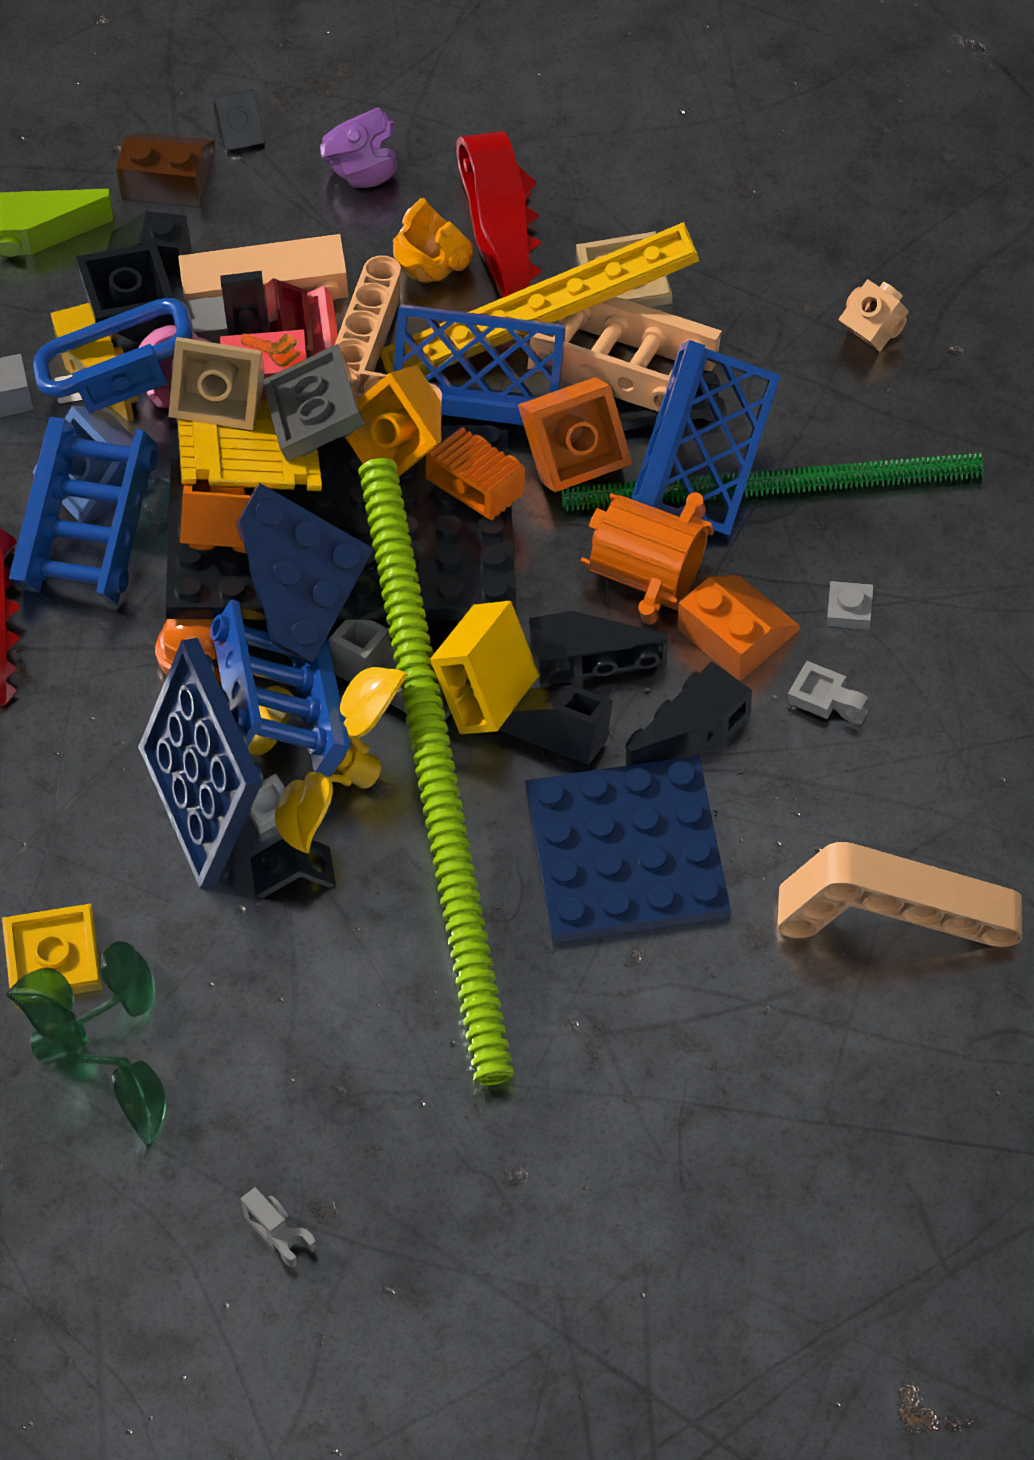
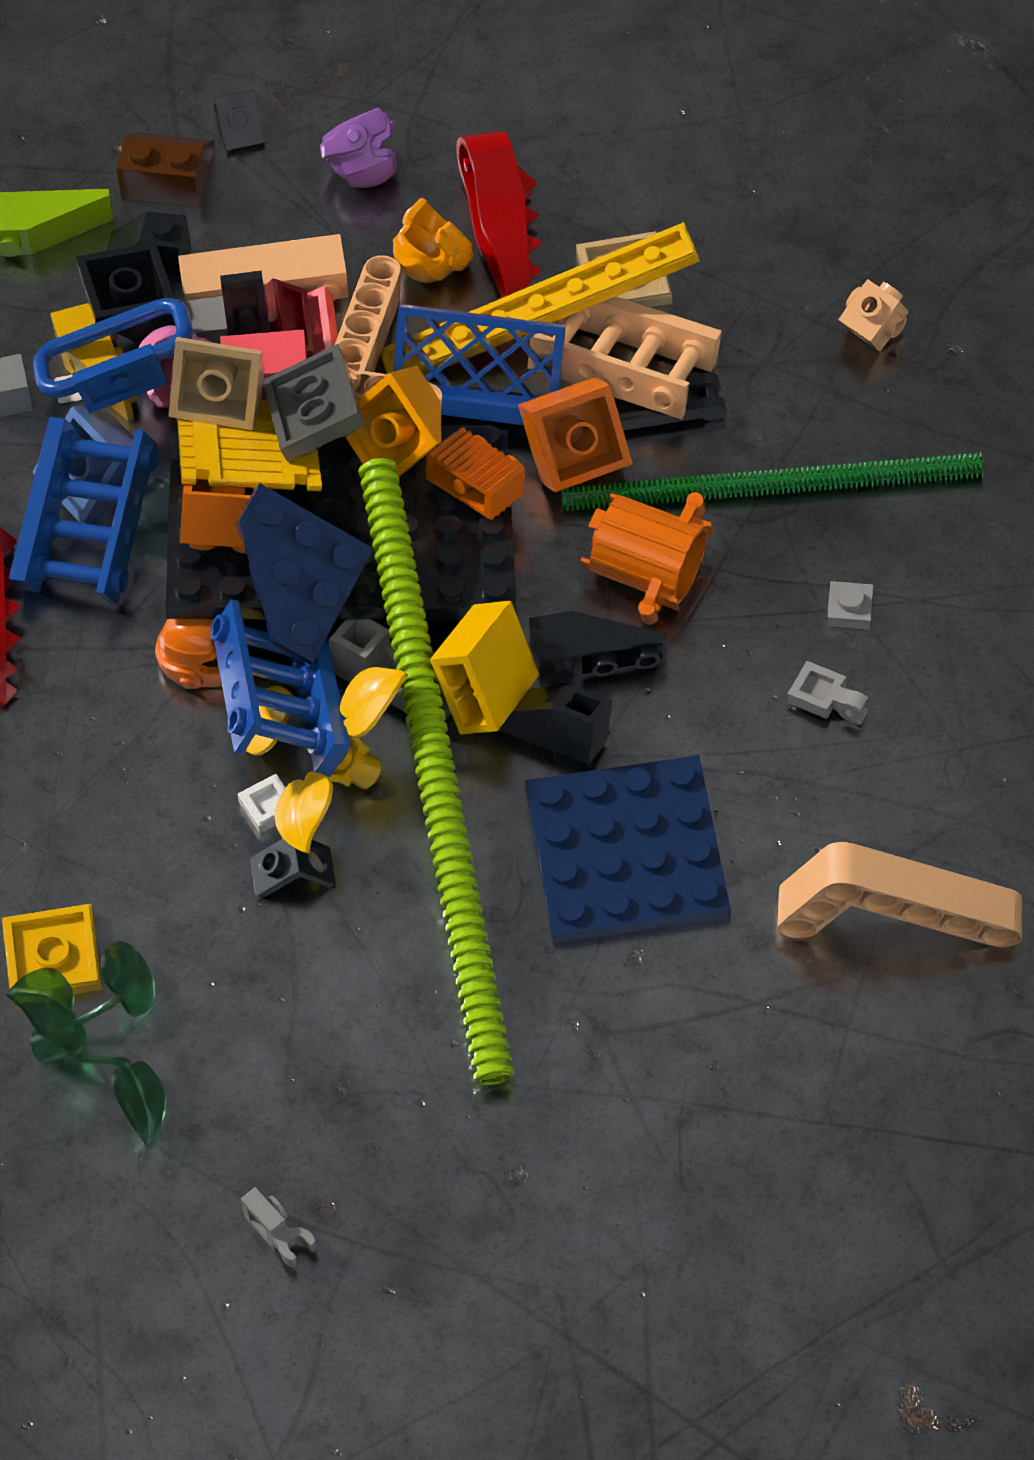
dark blue plate [139,638,263,888] -> none
hand [240,334,300,367] -> none
black slope [625,661,752,766] -> none
blue fence [631,340,781,536] -> none
orange slope [678,574,800,682] -> none

